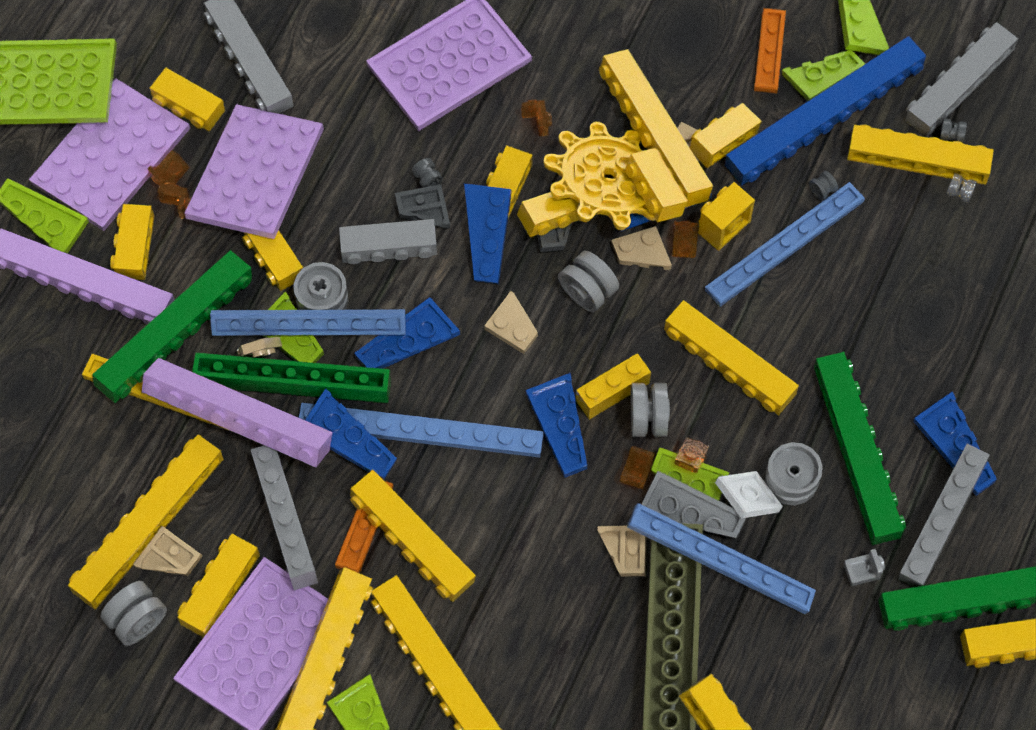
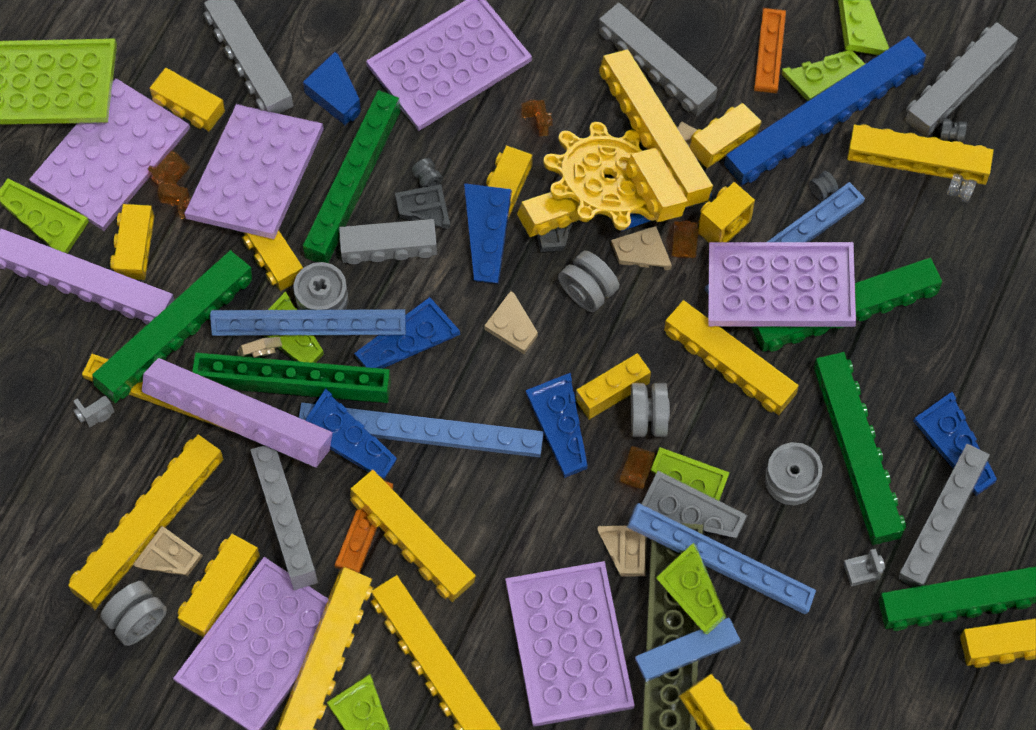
clear orange bracket [674,437,709,474] -> none
white tile [715,471,782,519] -> none
none -> light grey bracket [73,395,114,427]
none -> blue slope [303,52,361,125]
none -> green brick [303,90,401,263]
none -> lavender plate [506,561,634,727]
none -> light grey brick [599,2,717,116]
none -> medium blue tile [635,618,740,682]
none -> lime wing [656,543,726,635]
none -> lavender plate [709,242,856,327]
none -> green brick [751,257,942,352]

